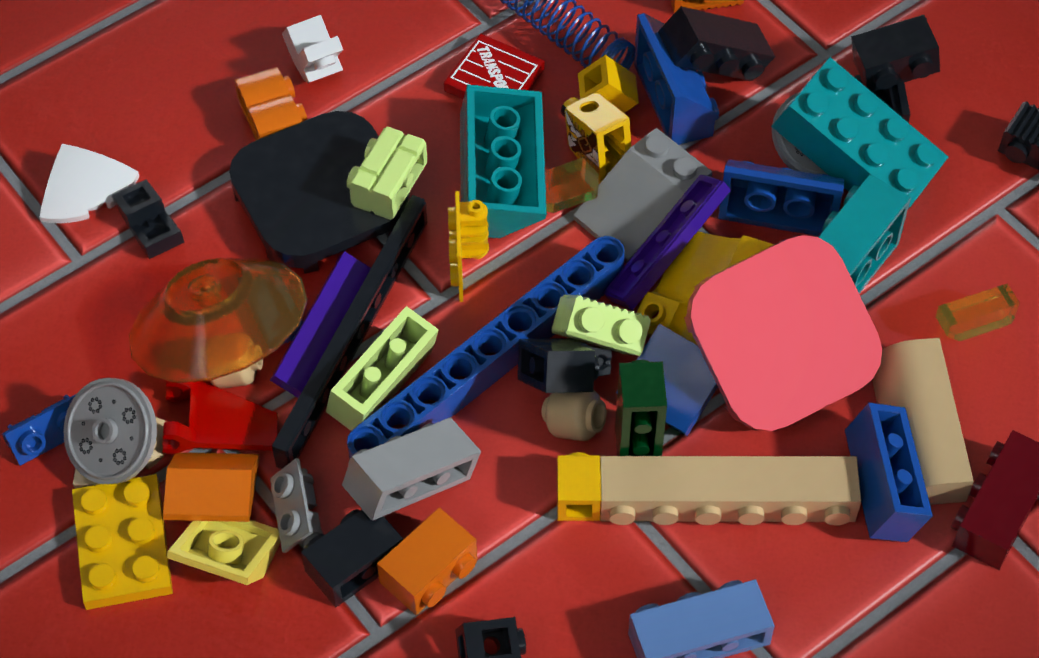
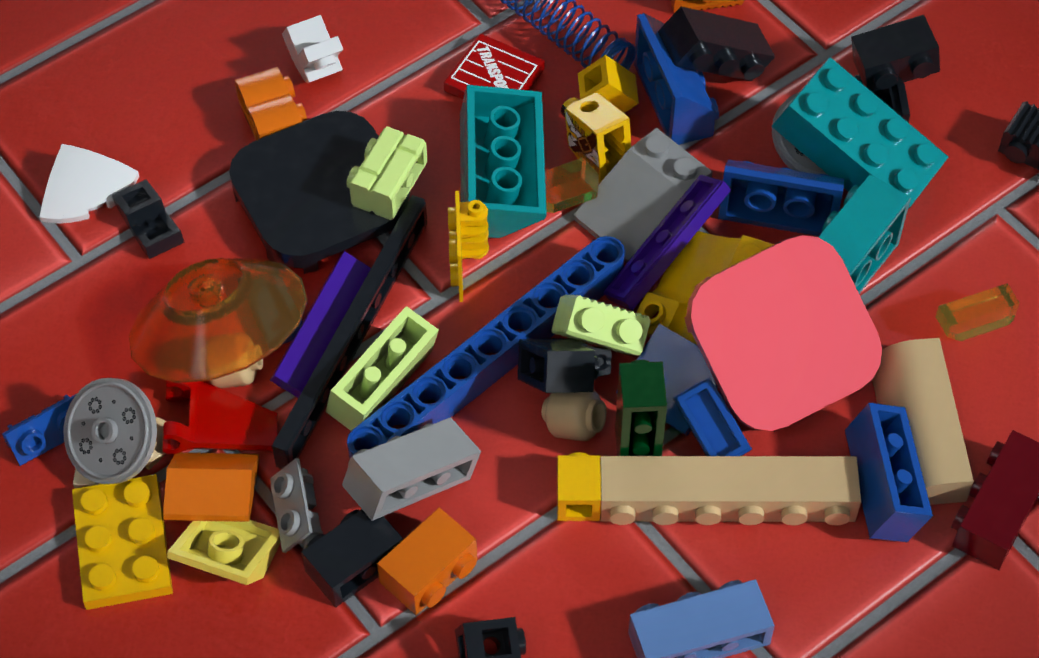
none -> blue tile [673,377,752,456]

